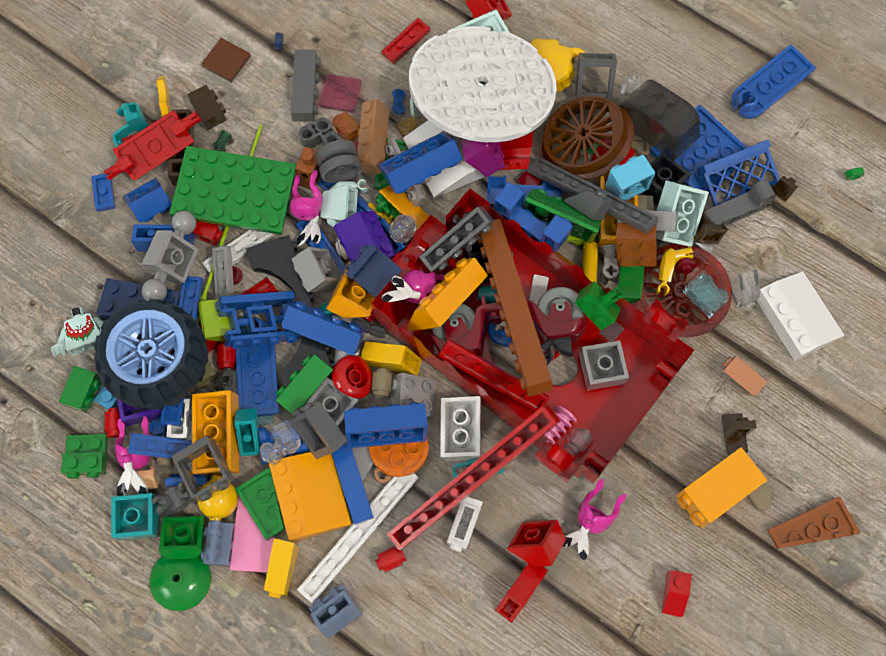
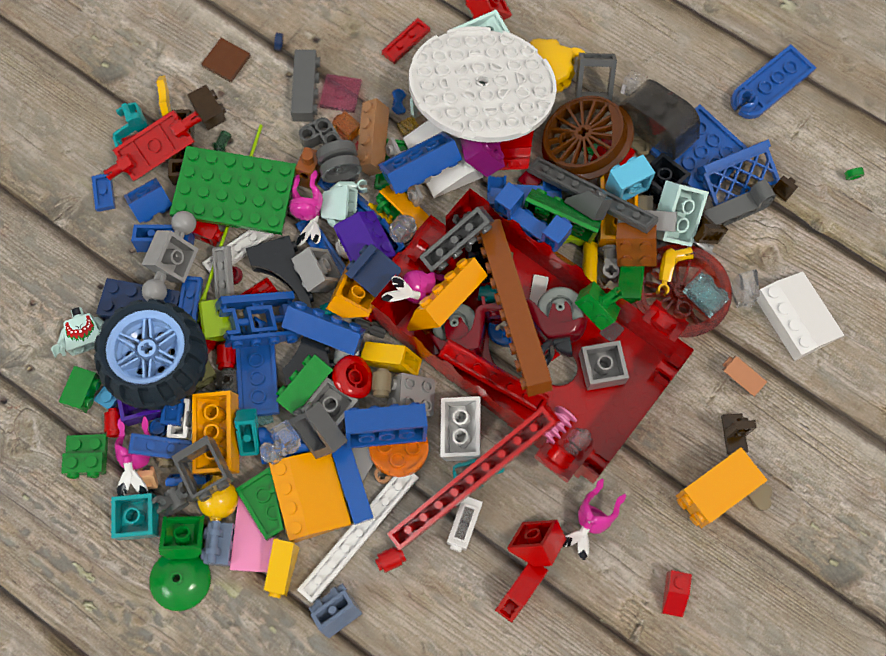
dark red plate [676,257,696,275] -> none
dark orange wing [767,496,860,549] -> none

